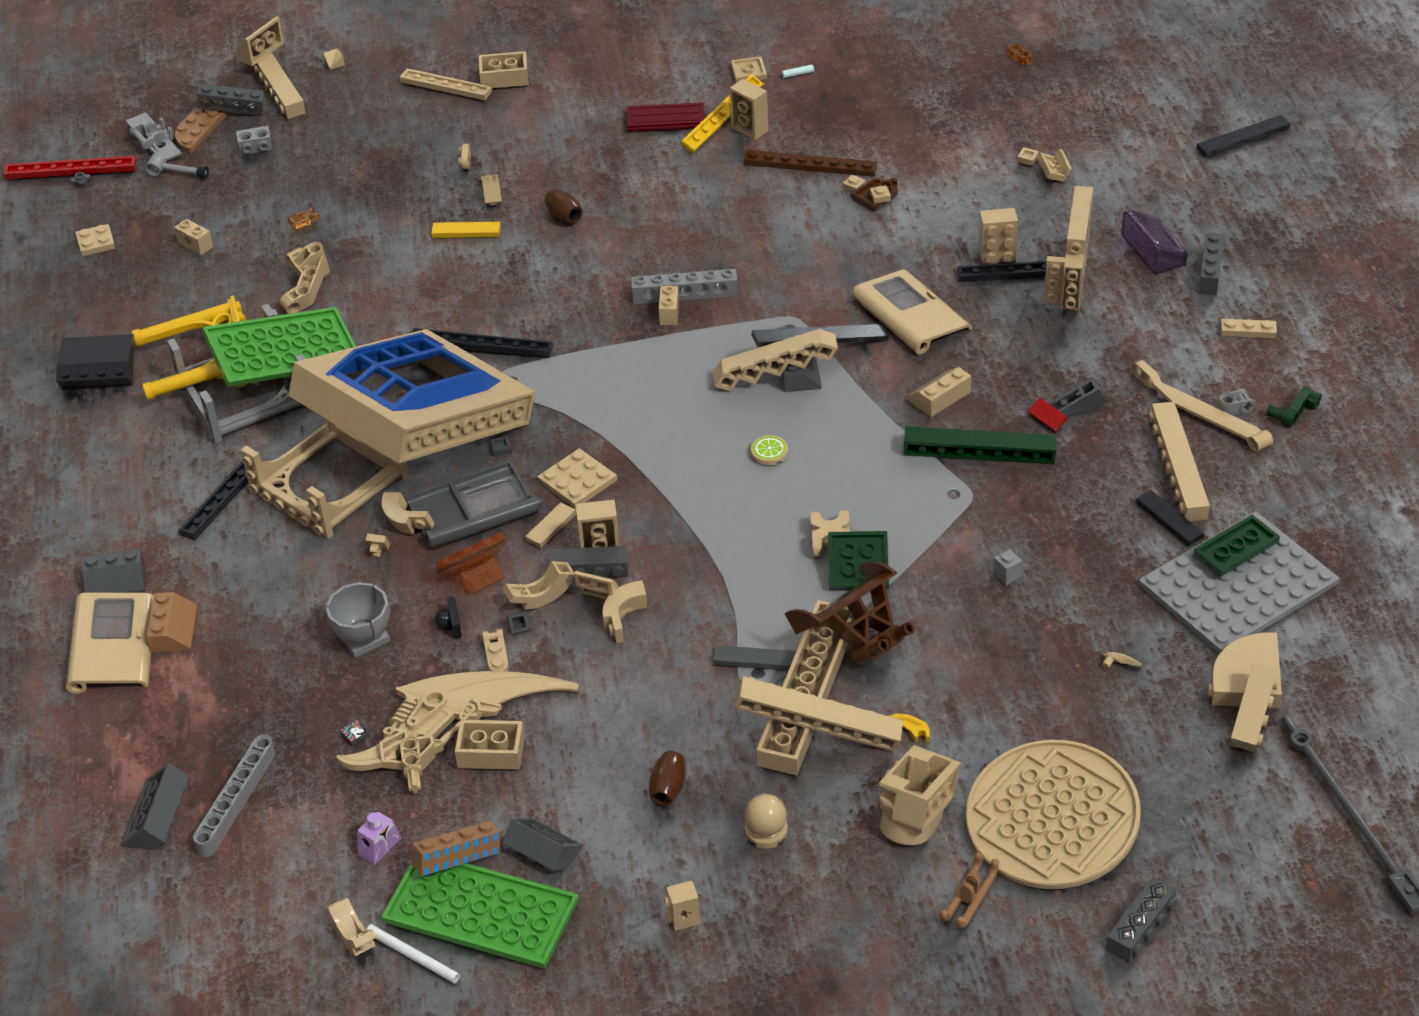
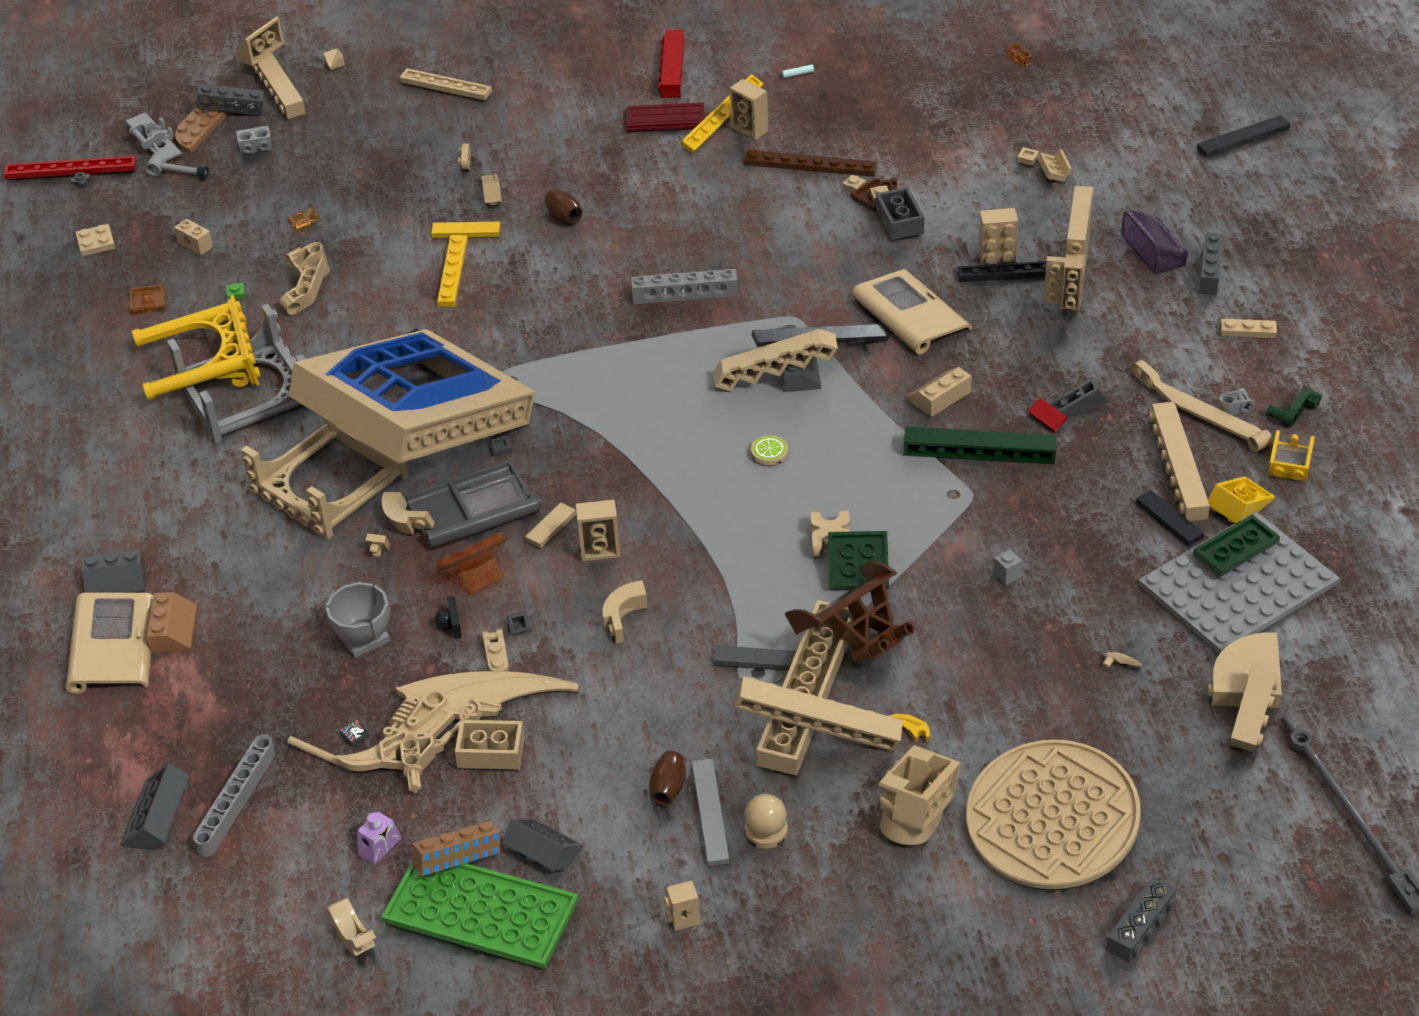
black slope [56,334,134,389] -> none
black tile [178,461,248,541] -> none
bright green plate [201,307,356,387] -> none
white piece [367,924,460,984] -> none
black tile [412,328,553,358] -> none
tan brick [479,51,529,88] -> none
tan arch [503,561,574,609] -> none
tan plate [537,448,617,509] -> none
dark grey brick [549,546,628,579] -> none
tan slope [574,571,618,599] -> none
tan brick [659,286,679,325] -> none
tan tile [730,56,767,83] -> none
medium nougat piece [940,852,999,929] -> none
none -> clear orange tile [130,284,166,315]
none -> bright green plate [226,283,246,300]
none -> tan bar [287,736,341,766]
none -> yellow plate [437,235,468,307]
none -> red brick [658,29,685,98]
none -> light grey tile [692,759,730,866]
none -> dark grey brick [876,187,924,240]
none -> yellow slope [1208,476,1275,524]
none -> yellow window [1268,430,1315,482]

